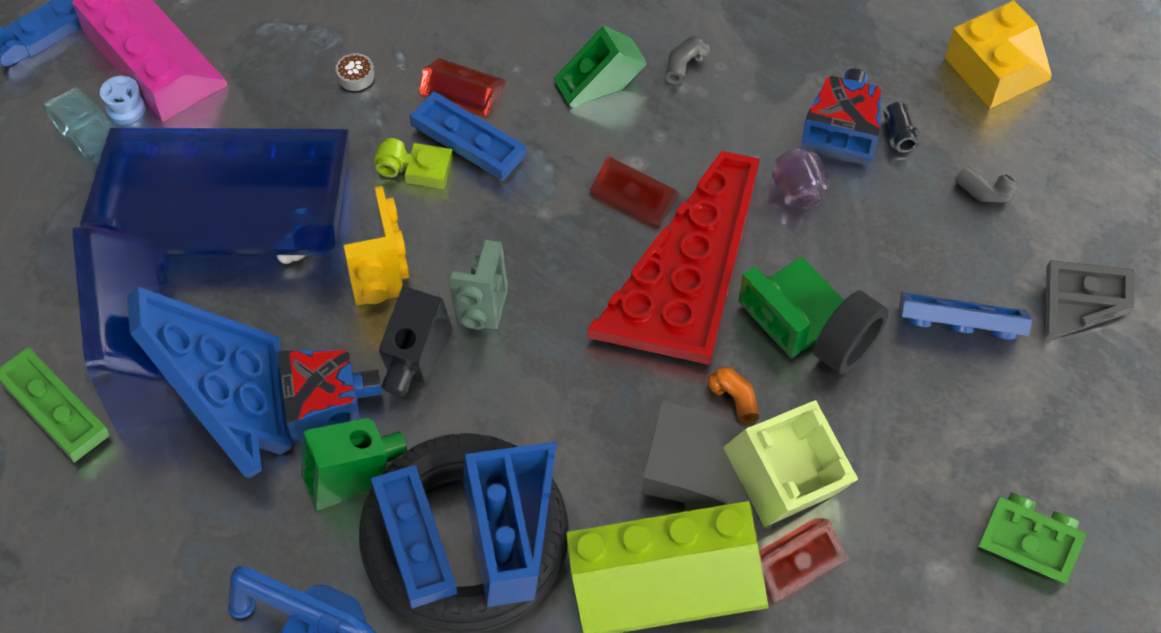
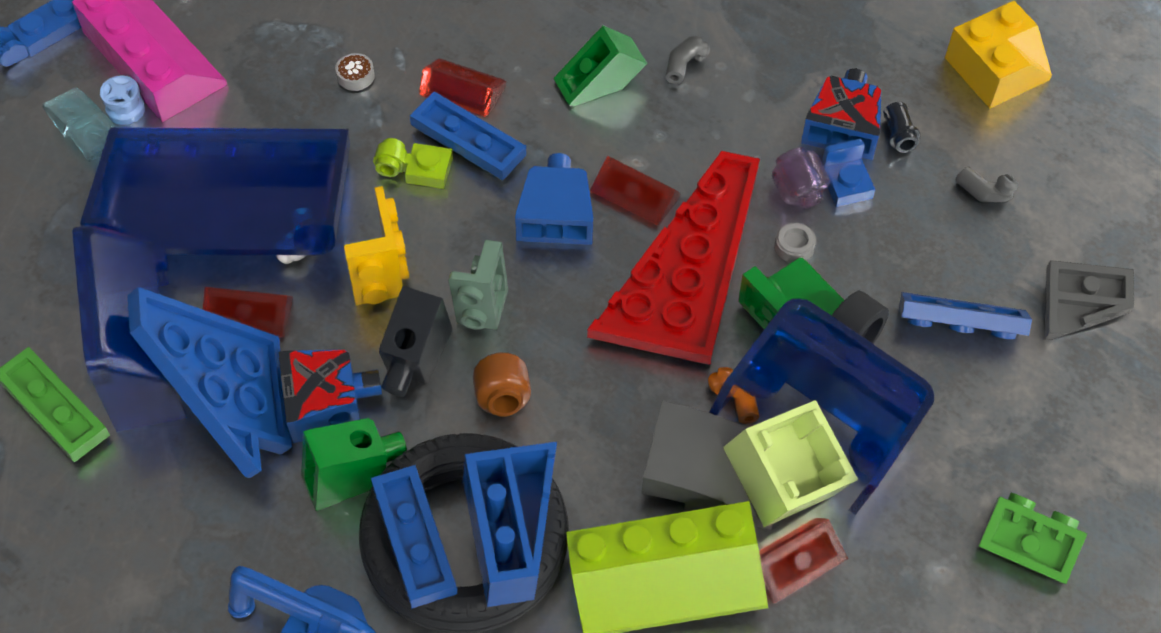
none -> clear red slope [202,287,293,337]
none -> dark orange head [473,352,531,417]
none -> blue torso [515,153,593,245]
none -> clear blue windscreen [709,298,934,515]
none -> light grey tile [774,223,816,263]
none -> blue bracket [820,139,876,207]

